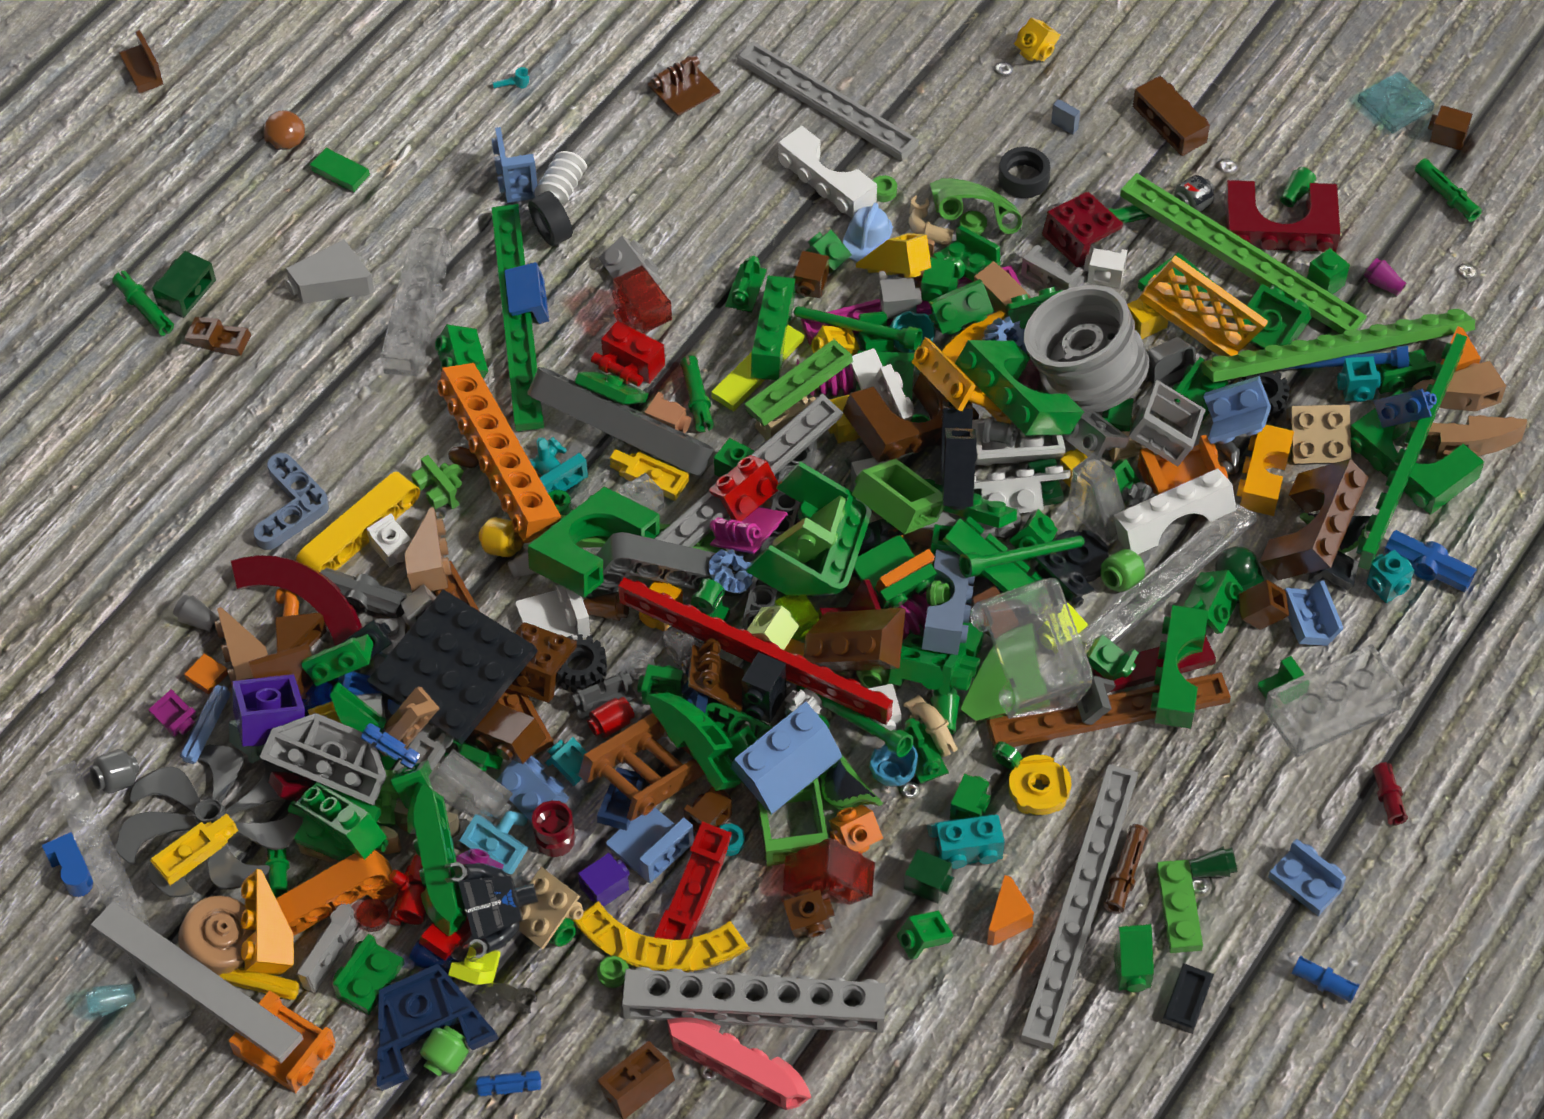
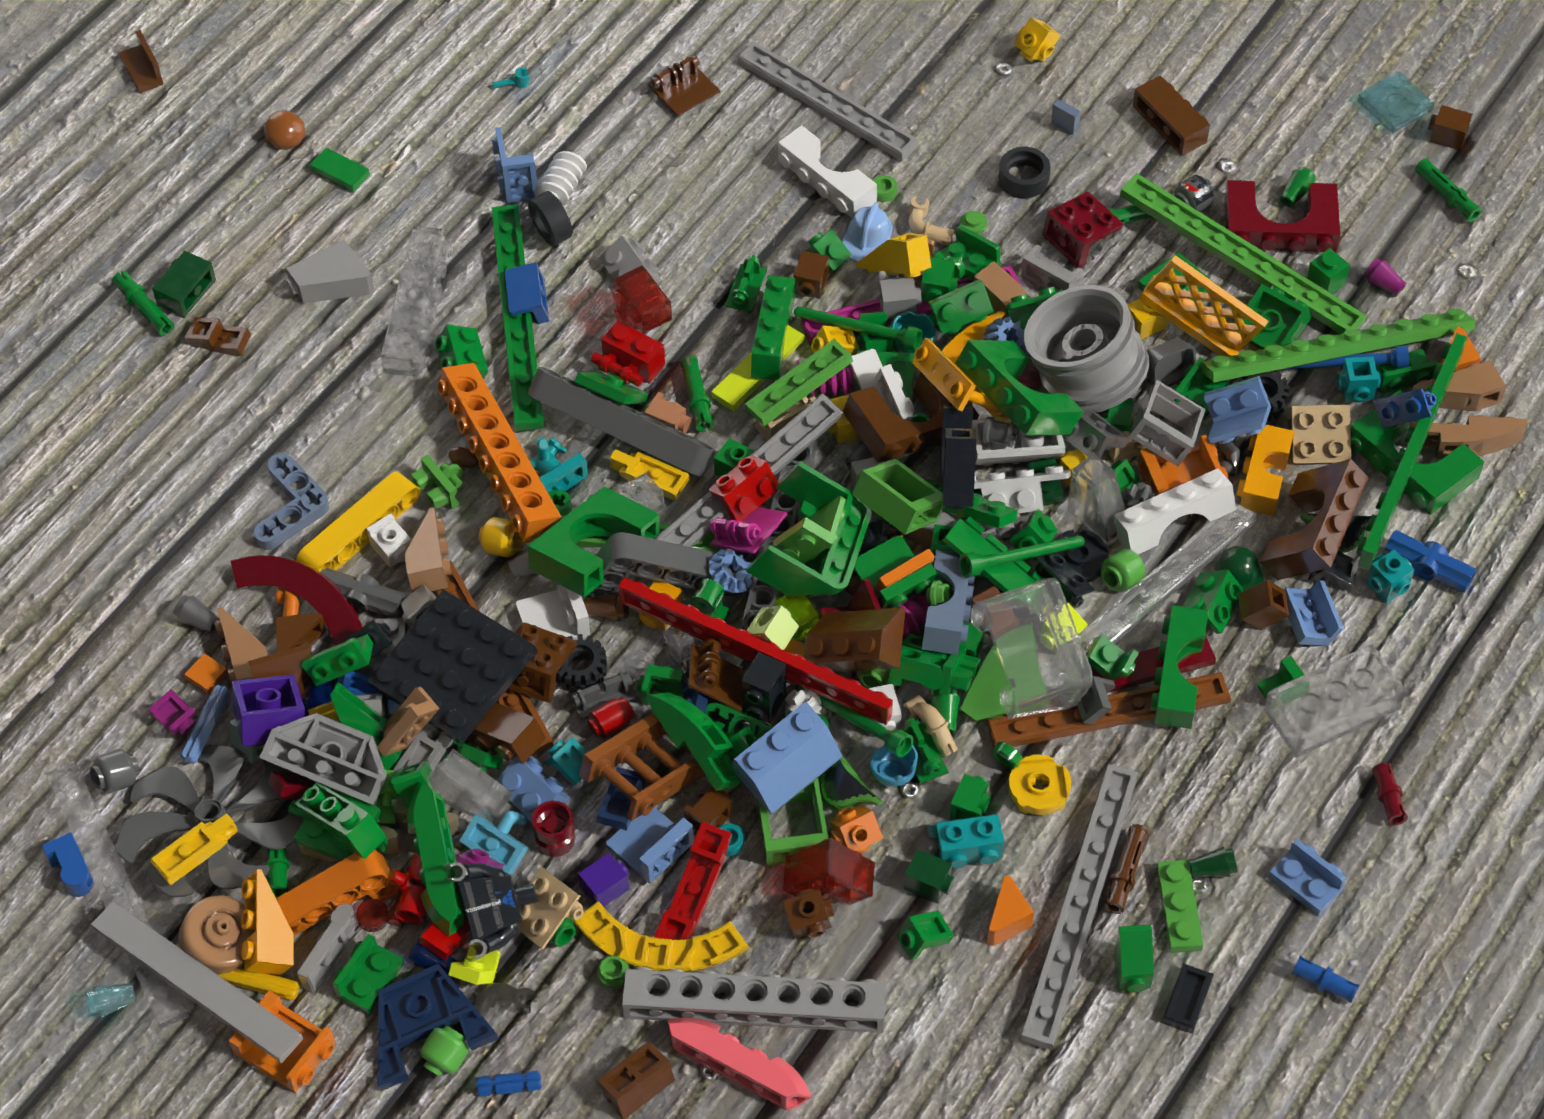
blue axle [361,723,420,769] -> none
bright green panel [930,178,1022,234] -> none
white brick [1084,248,1127,289] -> none

